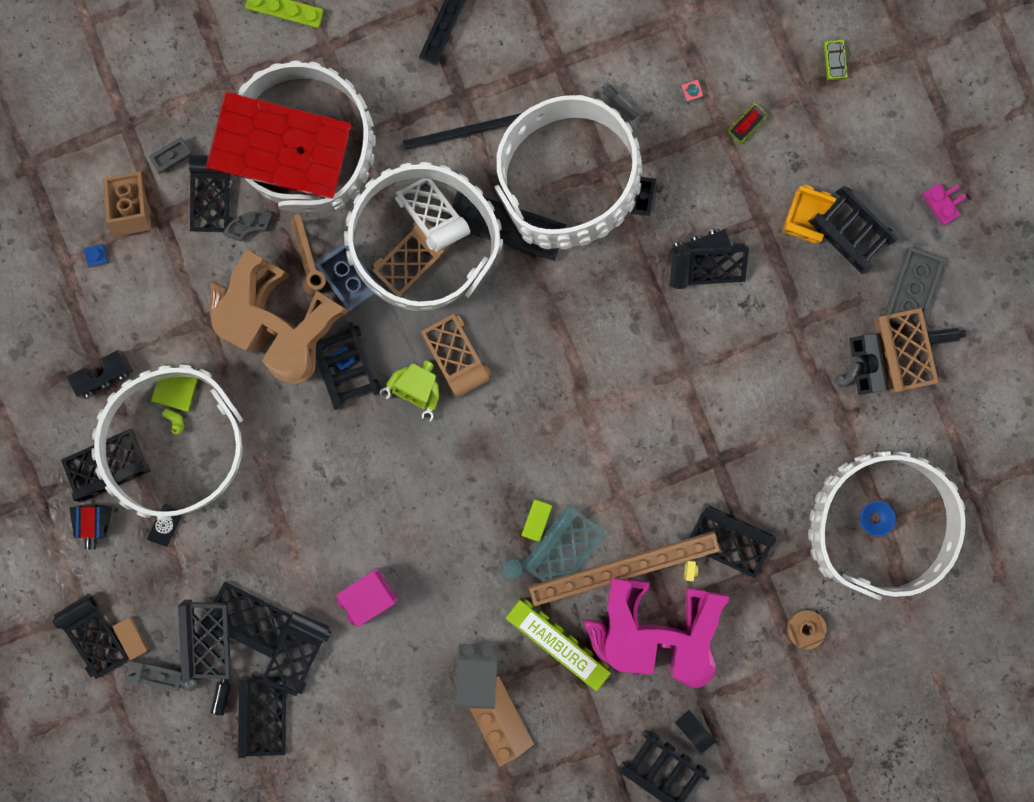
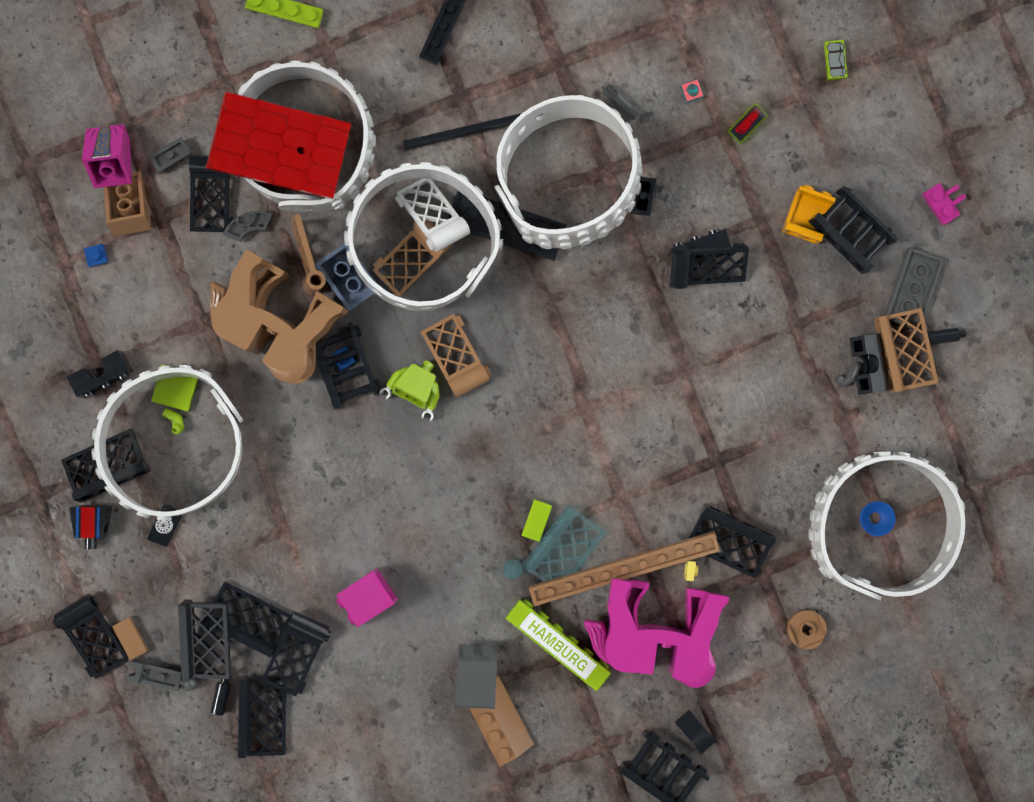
none -> dark pink slope [82,124,132,188]

